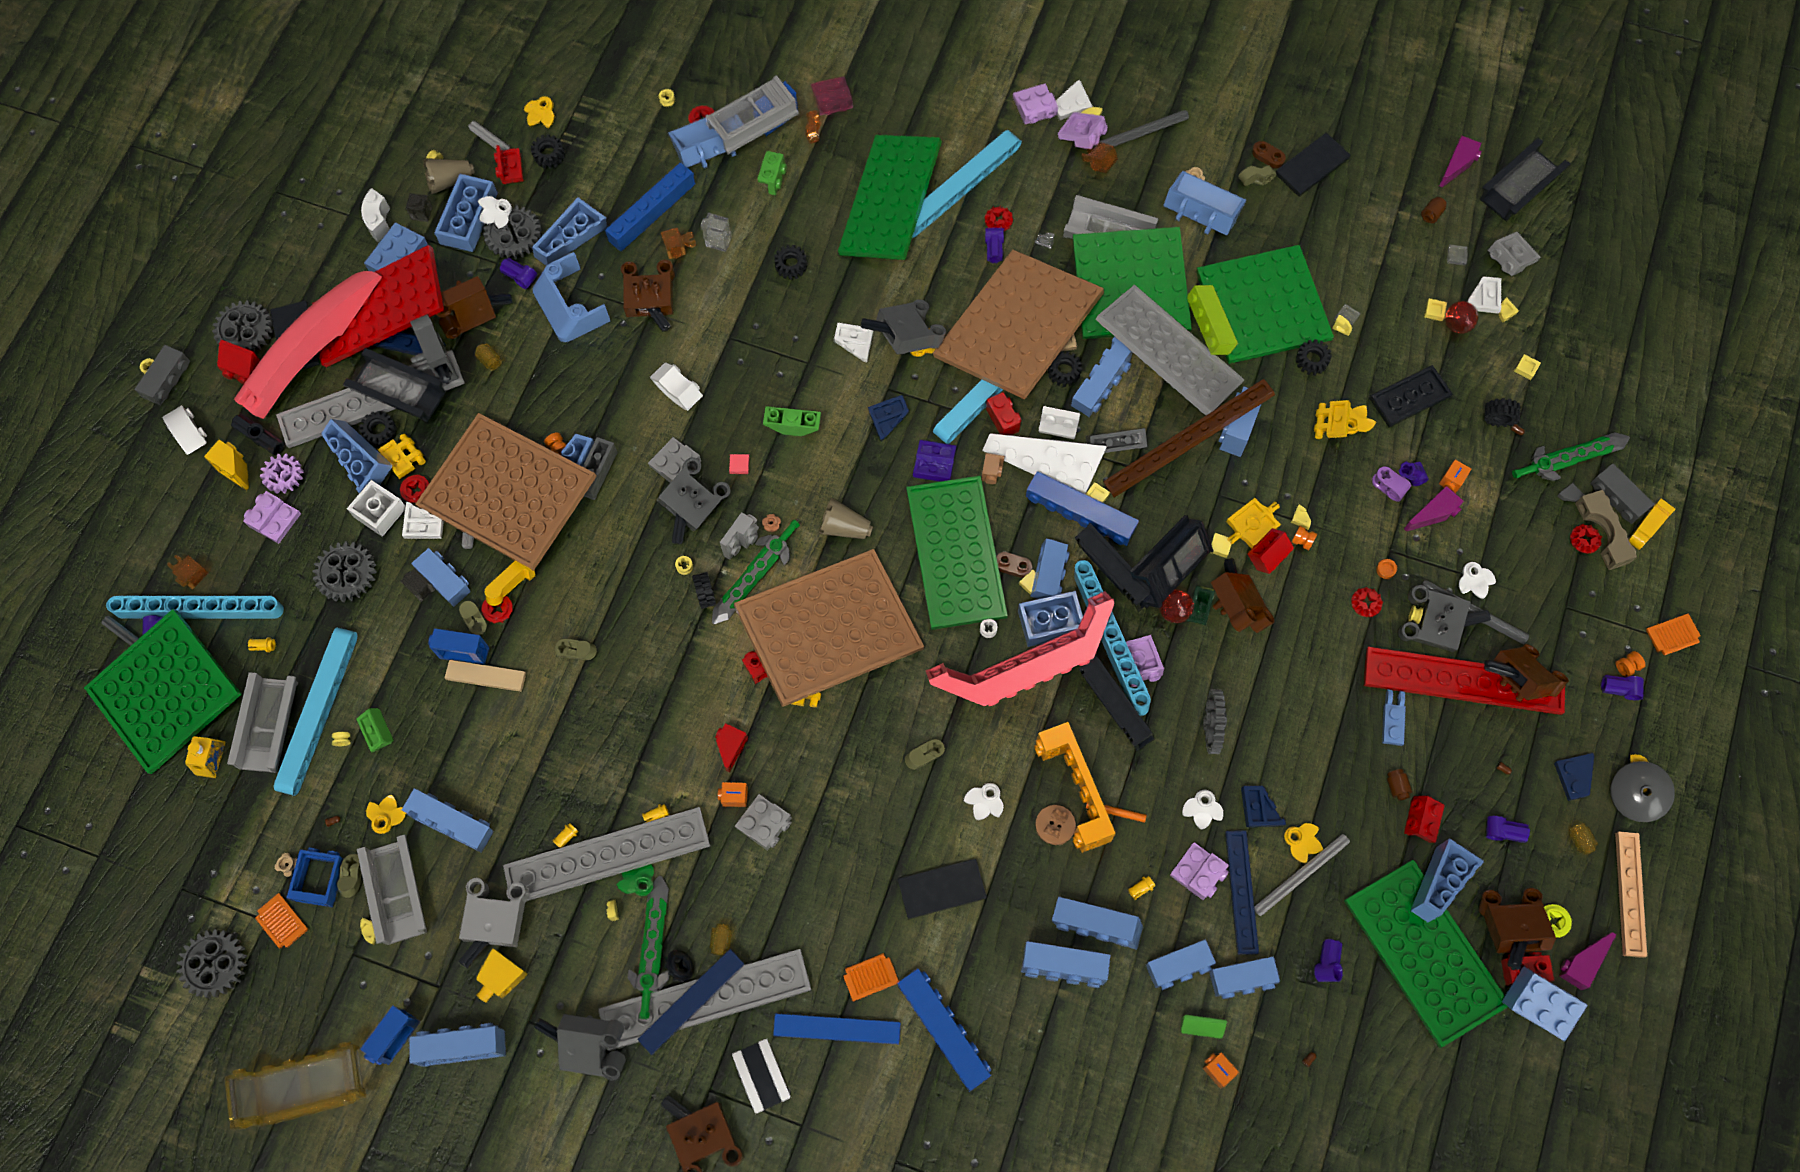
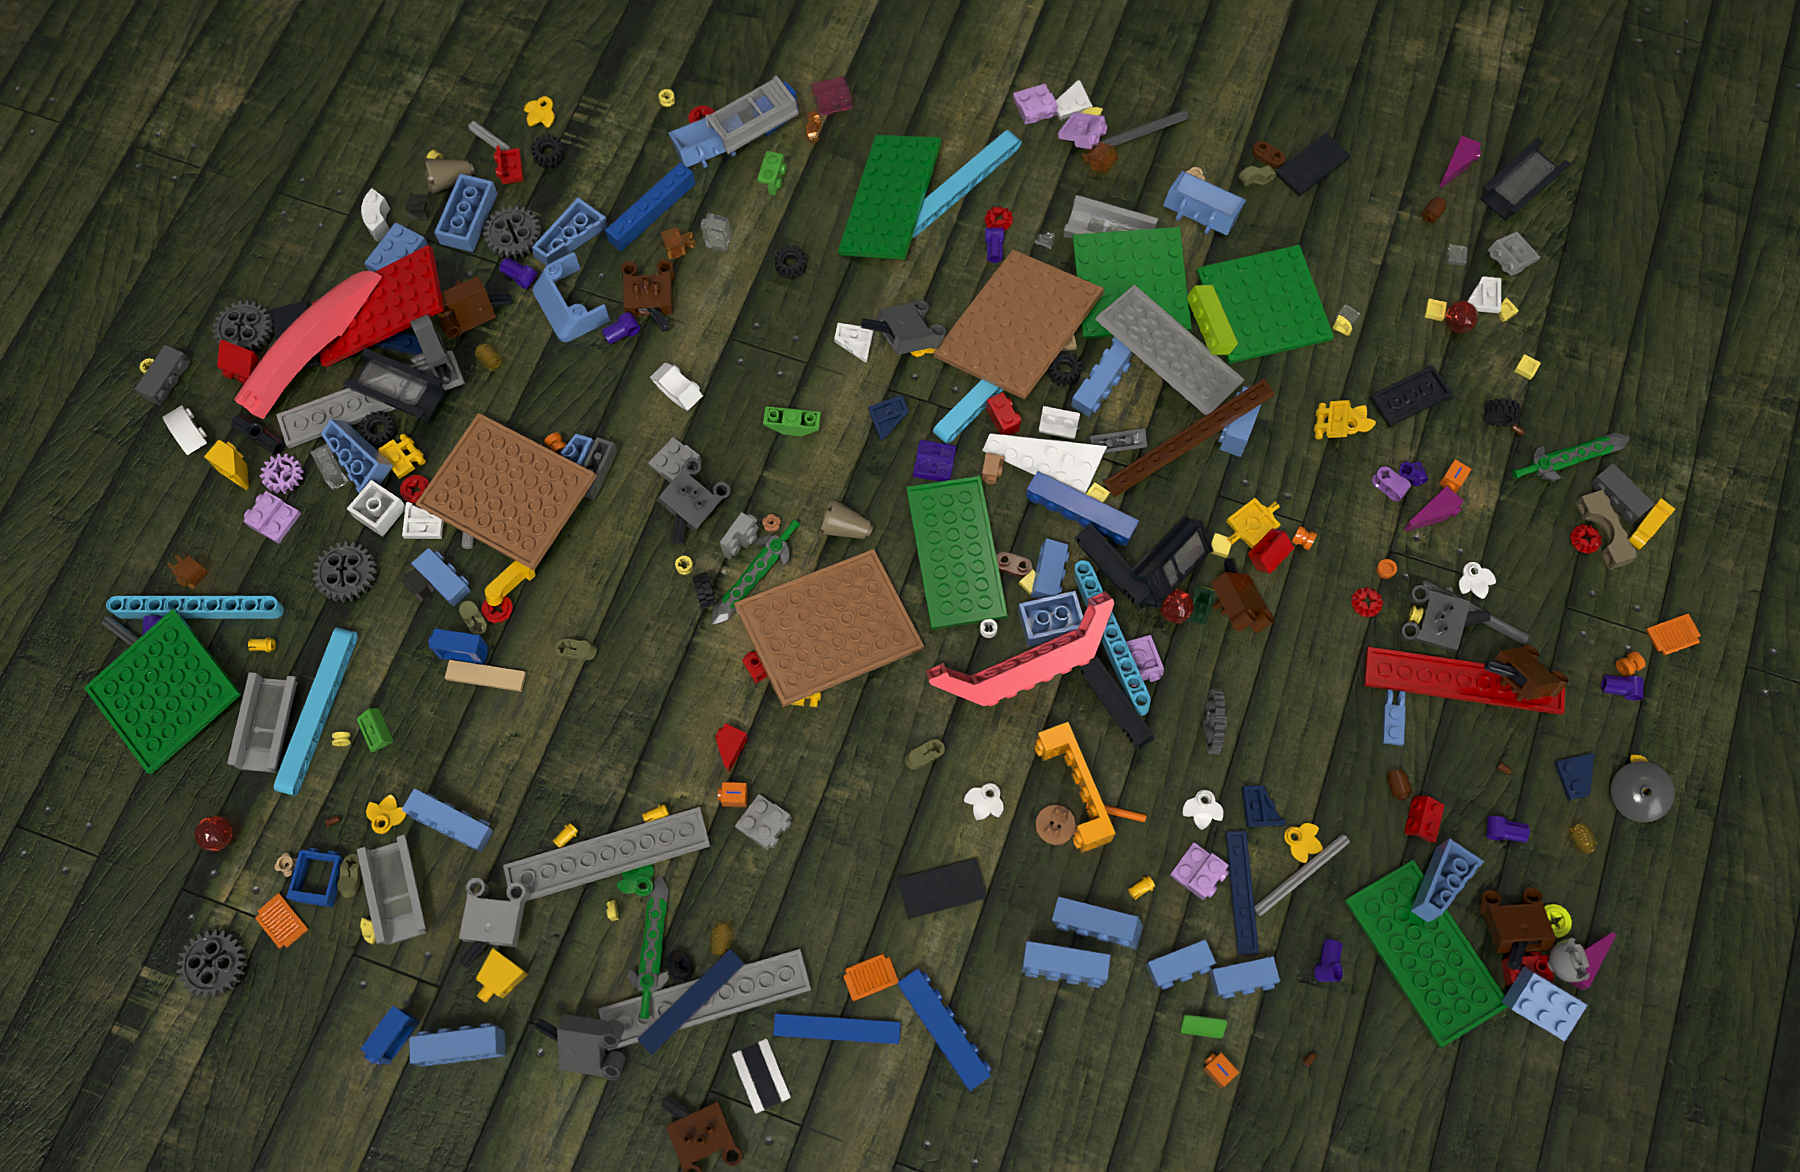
yellow torso [185,736,226,778] -> none
clear windscreen [225,1042,366,1130] -> none
white plate [478,196,512,228] -> none
coral tile [729,454,749,474] -> none
light yellow tile [1291,505,1311,530] -> none
black tyre [1296,339,1332,375] -> none
dark grey tile [1557,483,1584,502] -> none
light nougat plate [1615,832,1647,958] -> none
none -> clear red piece [194,816,233,851]
none -> clear brick [310,444,350,490]
none -> dark purple piece [601,312,641,344]
none -> light grey cylinder [1548,938,1589,982]

